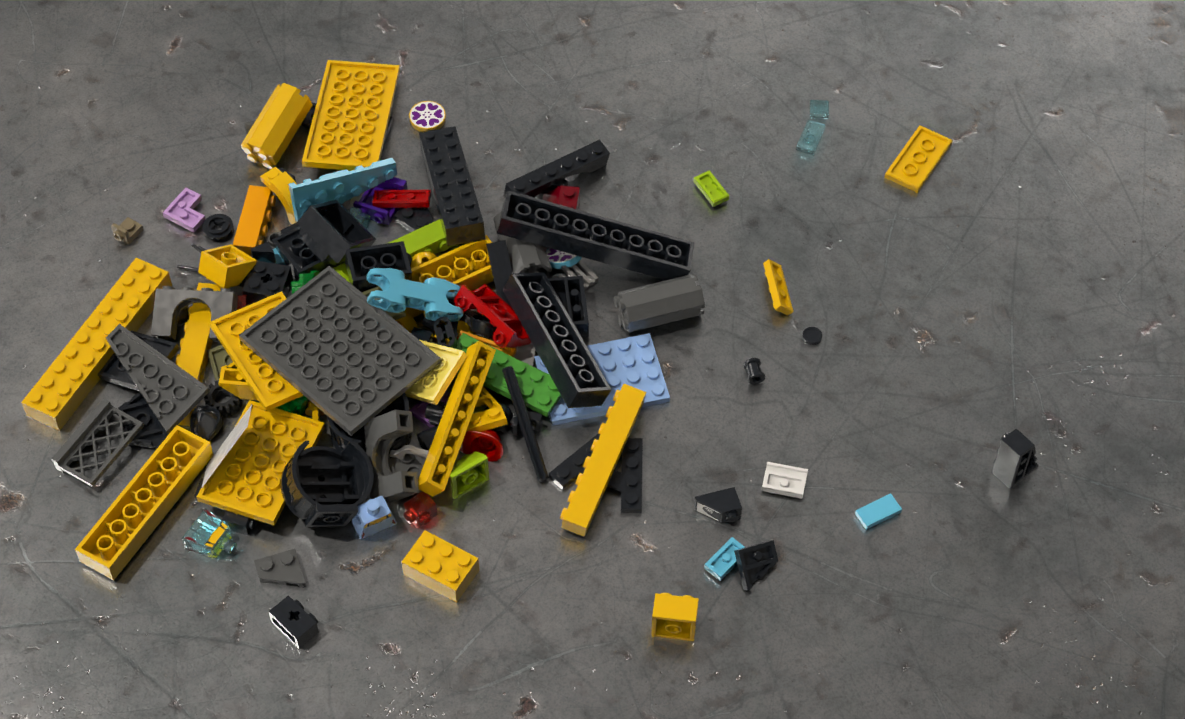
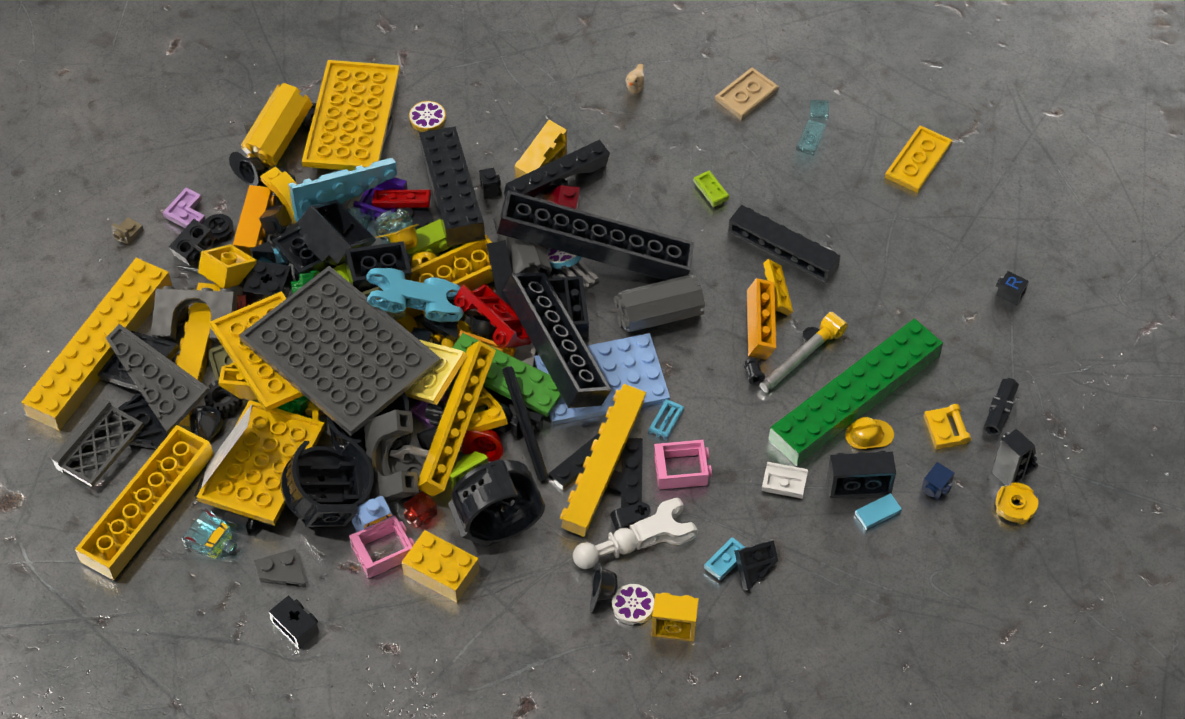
black beam [433,317,458,349] -> none
black slope [694,487,742,523] -> none
none -> black brick [169,219,216,267]
none -> black piece [229,152,267,186]
none -> black brick [259,205,291,235]
none -> bright pink window [349,515,415,579]
none -> clear light blue plate [374,209,413,242]
none -> yellow piece [376,224,418,250]
none -> black piece [448,460,545,546]
none -> black brick [479,168,502,199]
none -> yellow wedge [514,120,567,178]
none -> white piece [572,498,698,569]
none -> black piece [590,562,618,612]
none -> black piece [610,502,651,531]
none -> tile [612,584,654,625]
none -> tan animal [625,64,644,93]
none -> medium azure tile [648,399,684,441]
none -> bright pink window [654,440,712,490]
none -> tan tile [715,67,779,120]
none -> black brick [728,205,840,282]
none -> light orange brick [747,278,776,360]
none -> flat silver piece [760,312,848,392]
none -> green brick [769,318,943,466]
none -> black brick [827,451,896,498]
none -> yellow piece [846,417,894,449]
none -> dark blue brick [921,462,955,500]
none -> yellow plate [924,404,972,449]
none -> black piece [983,377,1019,436]
none -> yellow plate [995,483,1038,524]
none -> black brick [996,271,1029,305]

